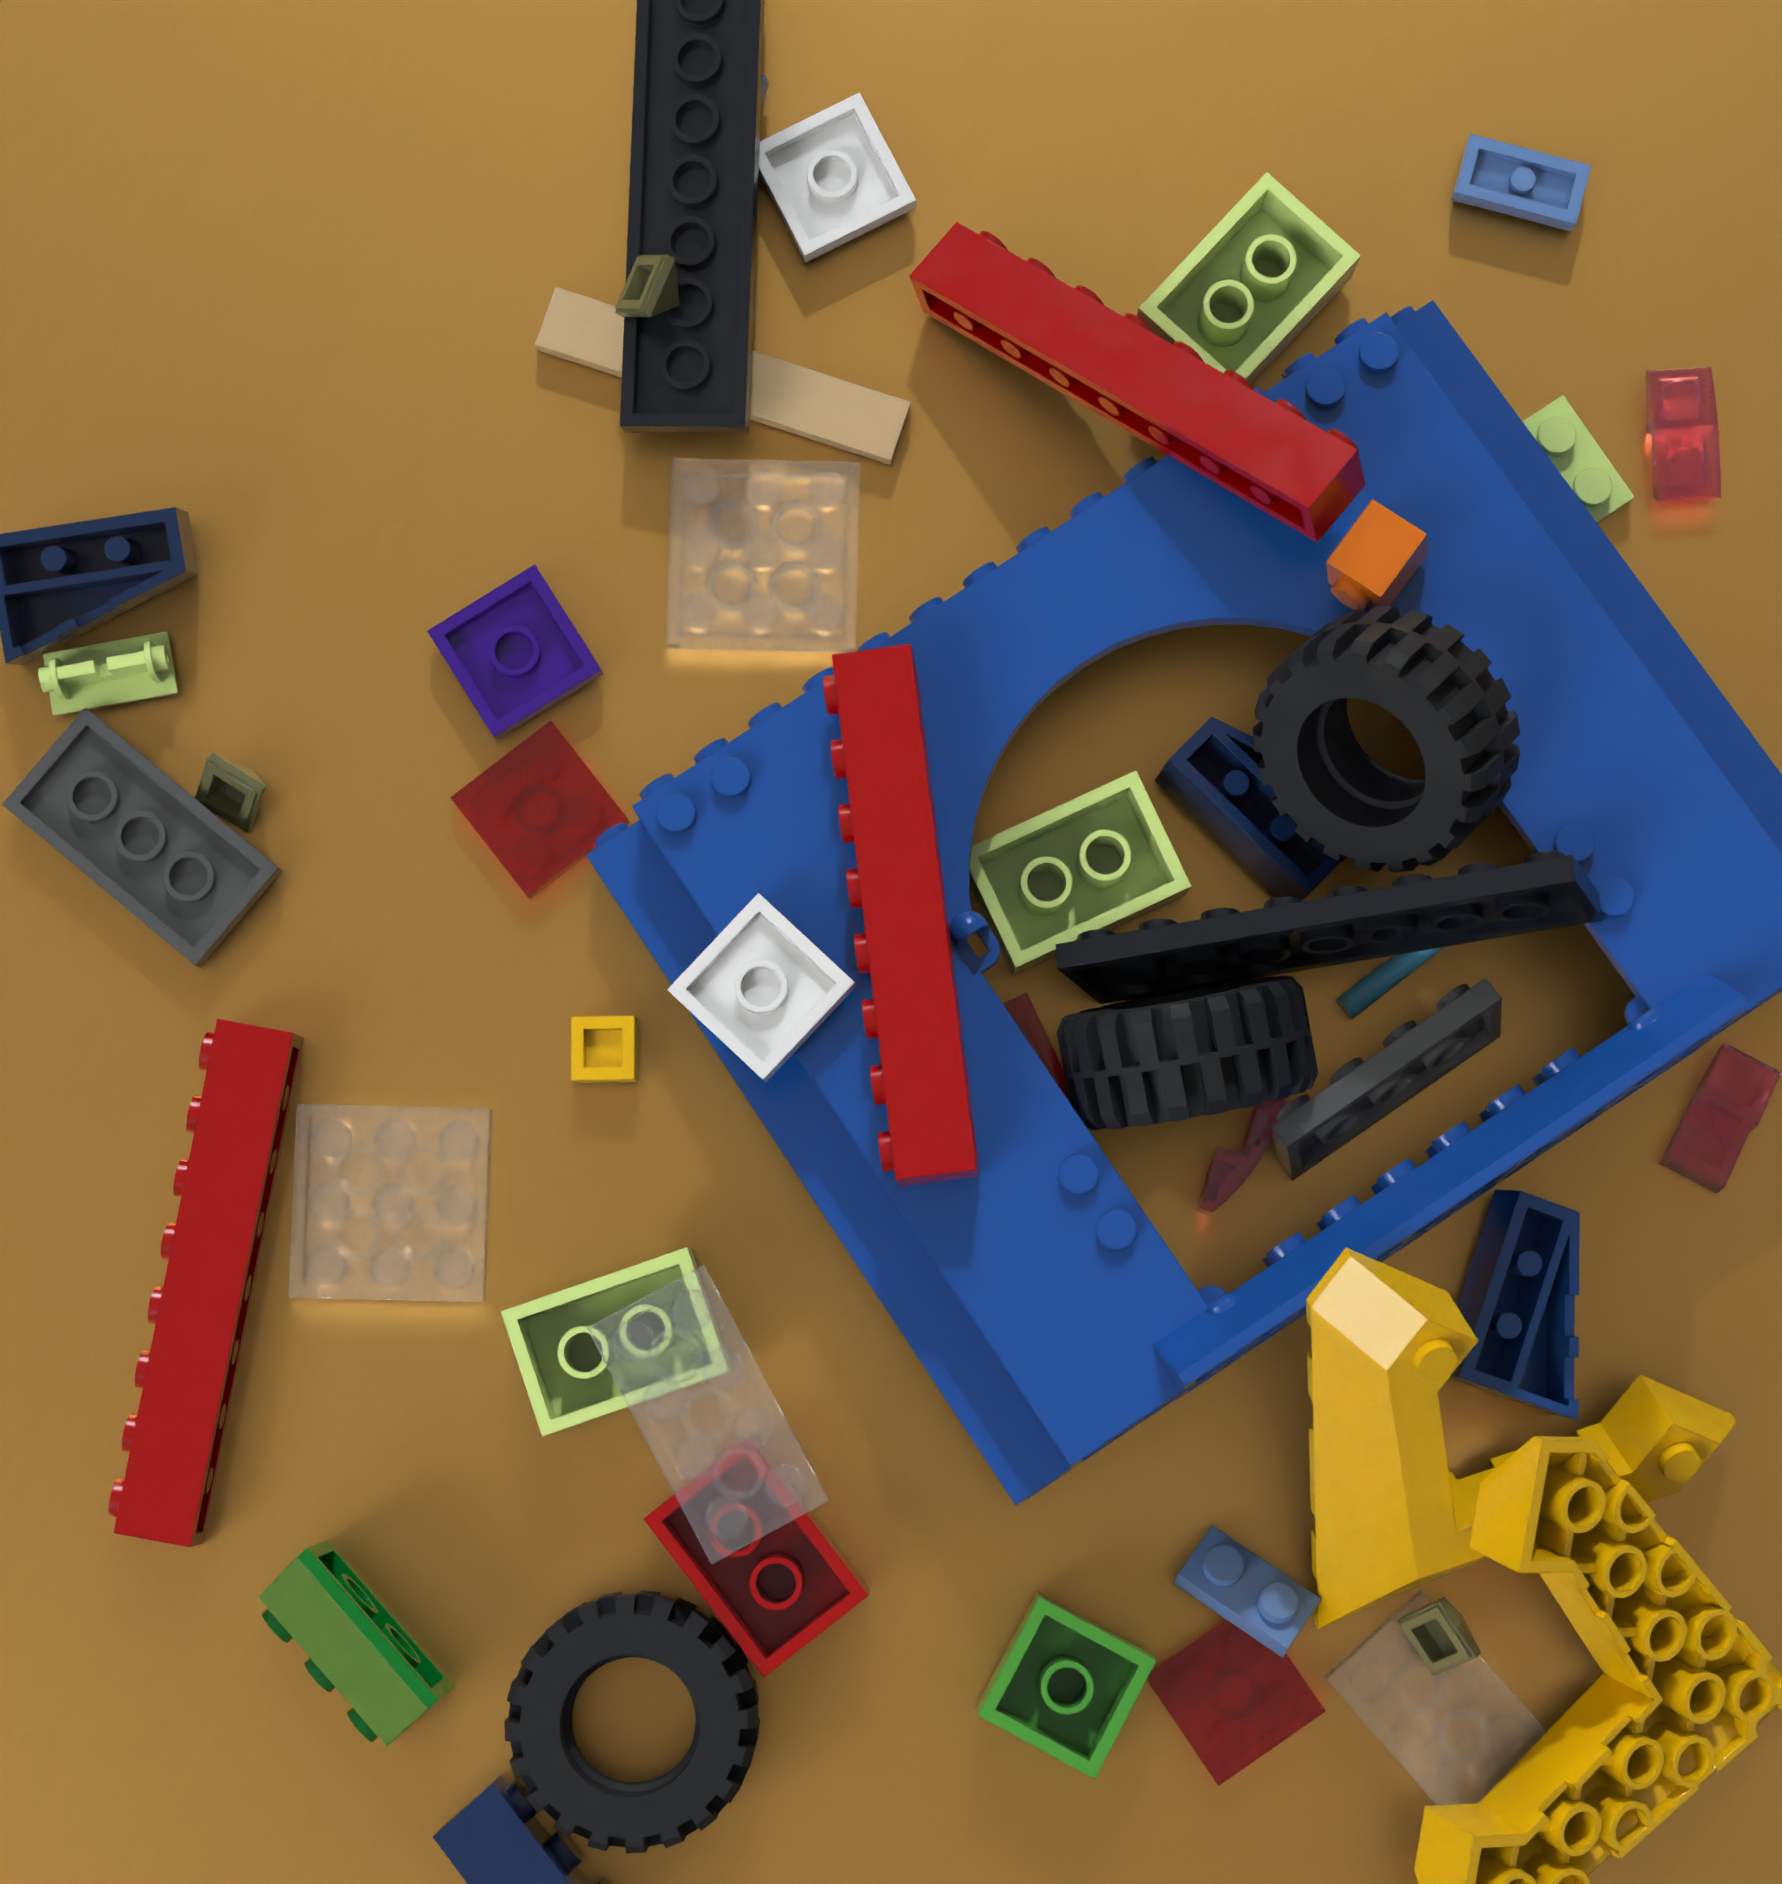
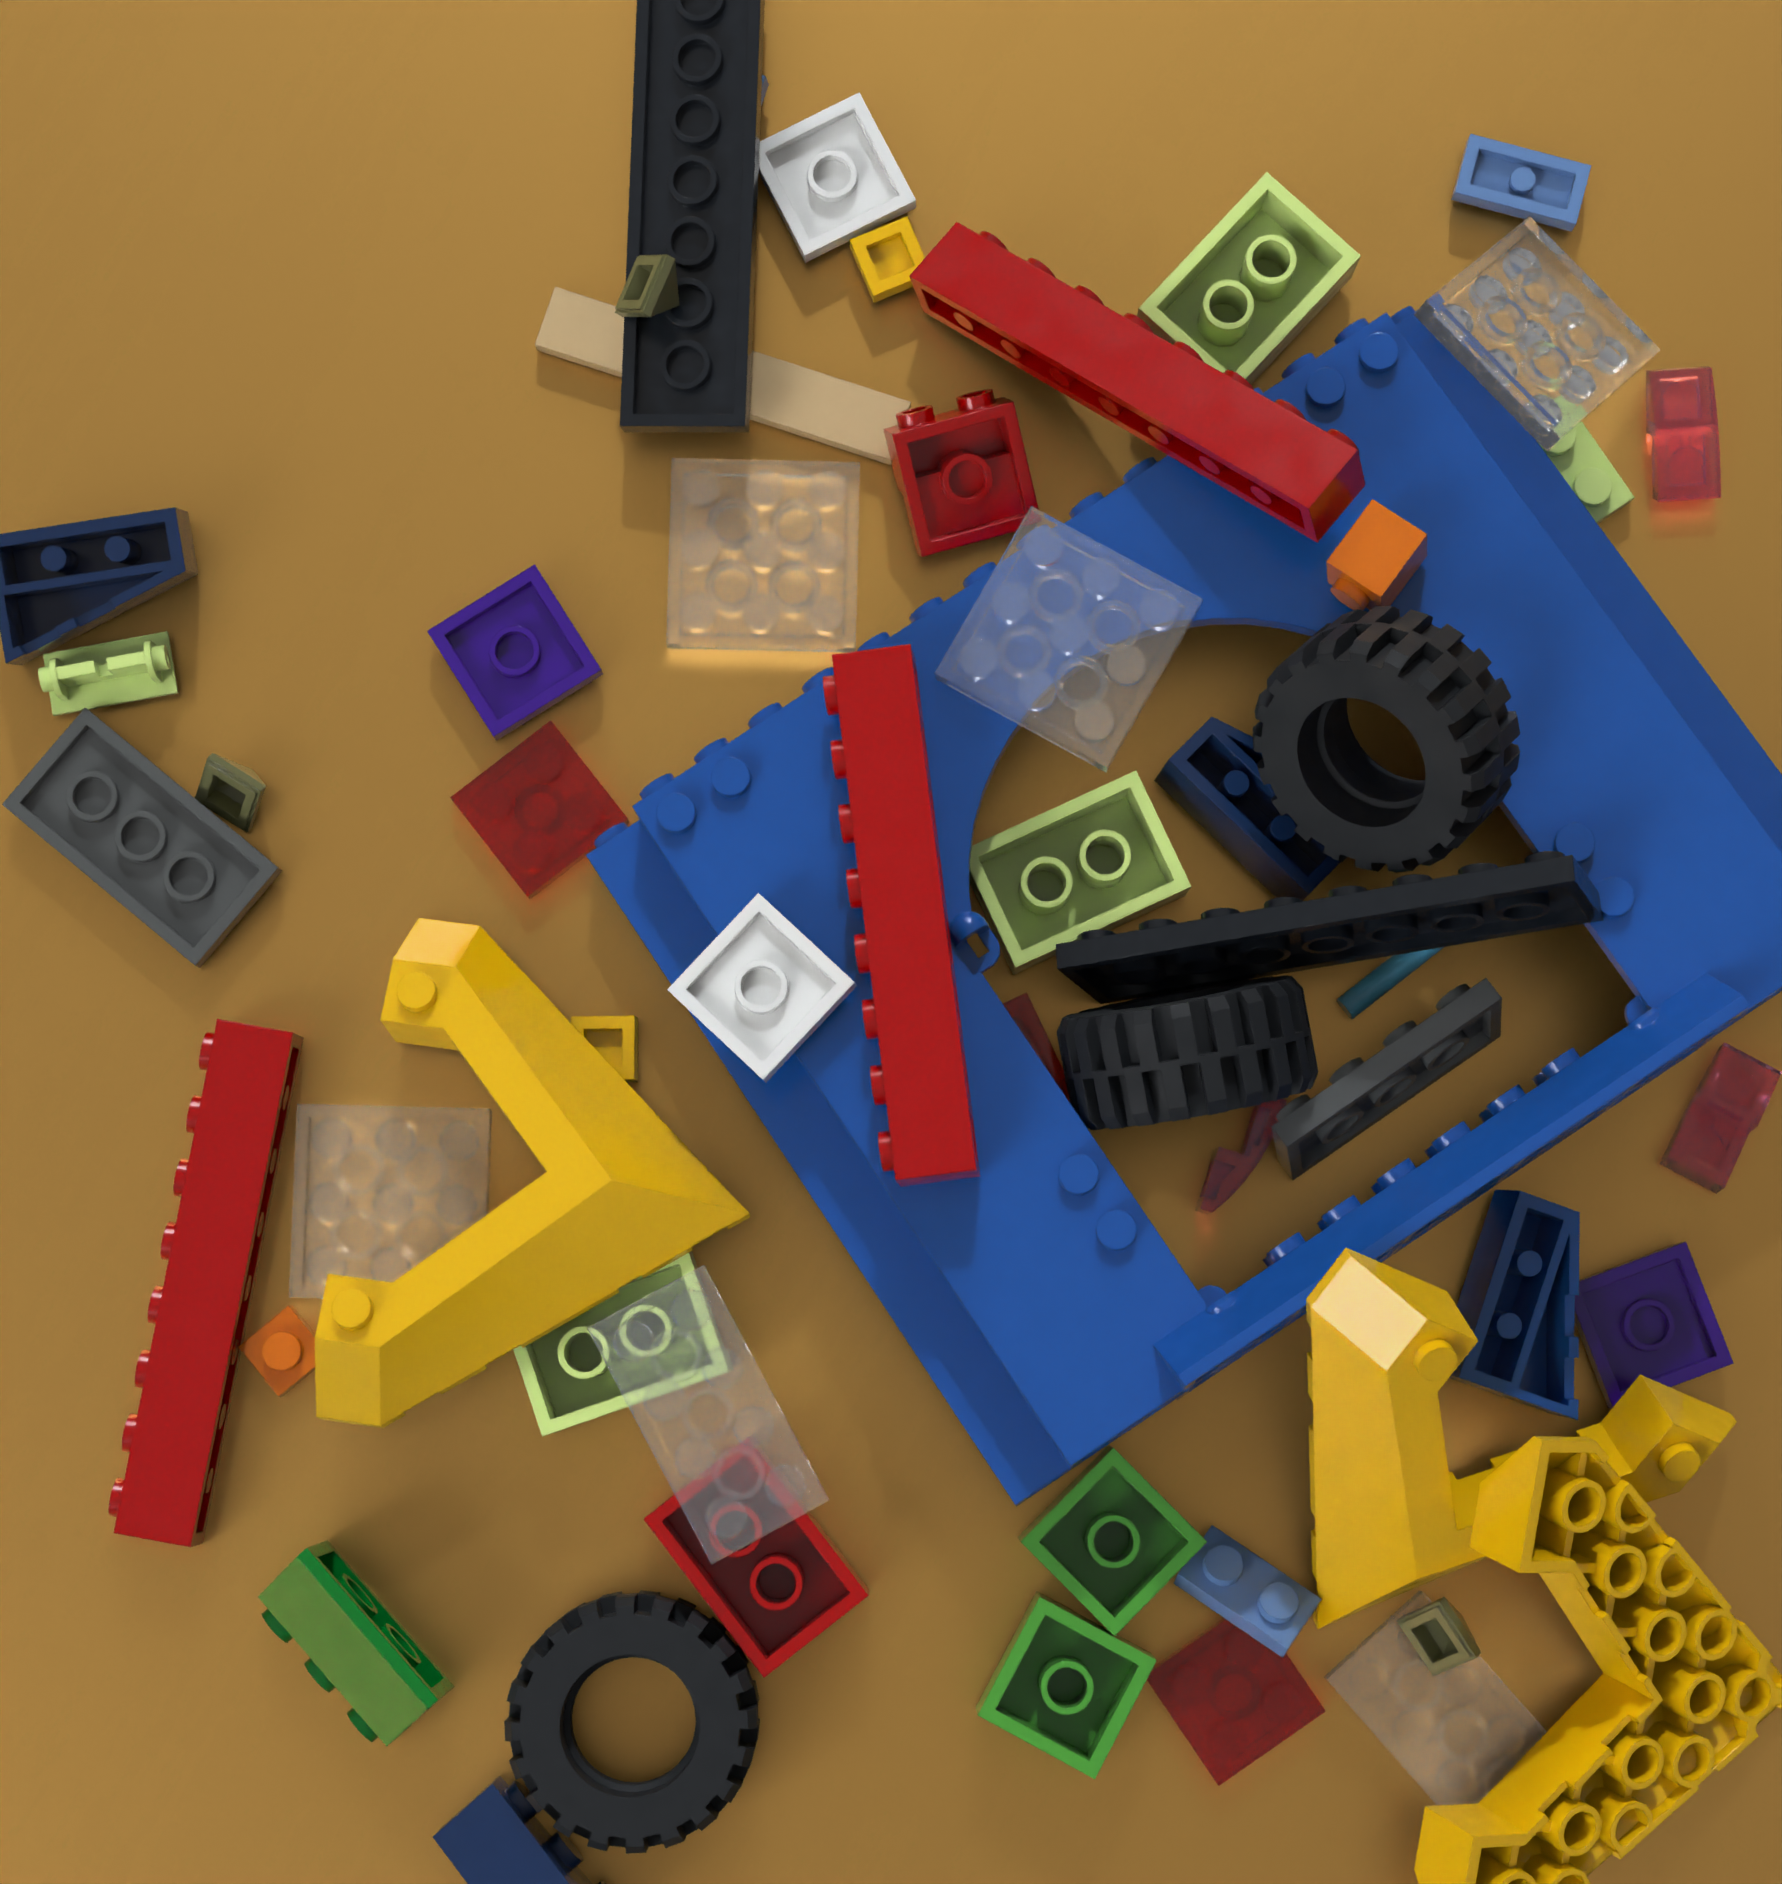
none -> orange plate [239,1305,315,1397]
none -> yellow wedge [314,918,751,1428]
none -> yellow plate [849,216,925,303]
none -> red plate [883,389,1042,557]
none -> clear plate [935,506,1203,772]
none -> bright green brick [1018,1445,1207,1636]
none -> clear plate [1414,216,1661,452]
none -> dark purple plate [1575,1242,1734,1409]

